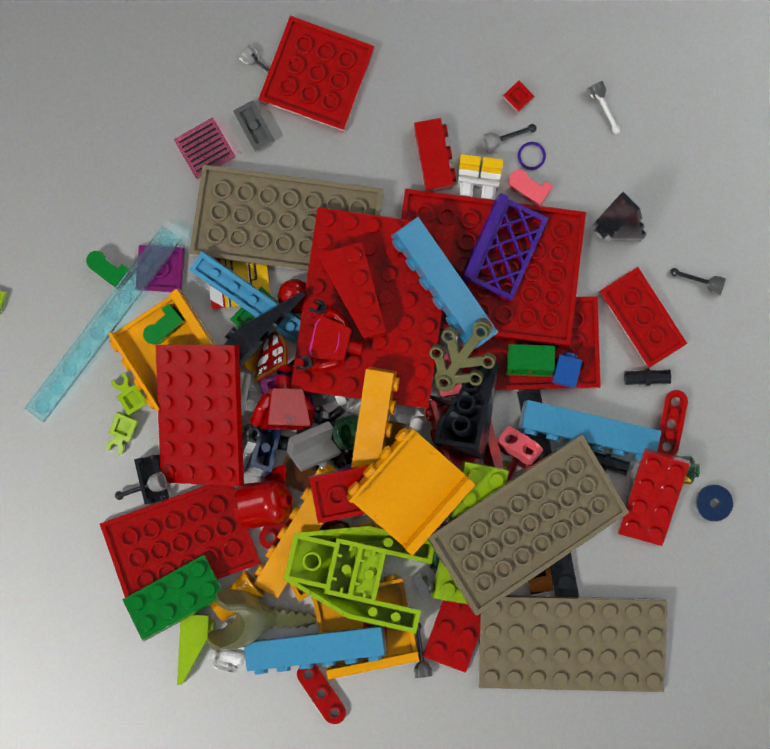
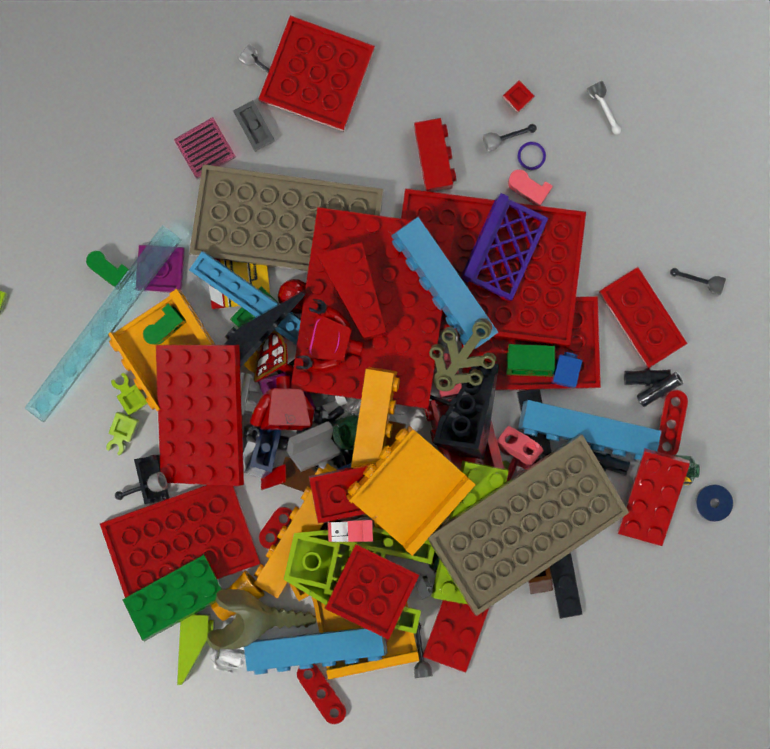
red cylinder [234,480,293,529] -> none
white hips [457,154,504,200] -> none
dark tan plate [478,595,667,692] -> none
black wedge [592,192,647,242] -> none
none -> red plate [324,544,419,640]
none -> coral leg [328,520,373,542]
none -> black pin [637,372,683,407]

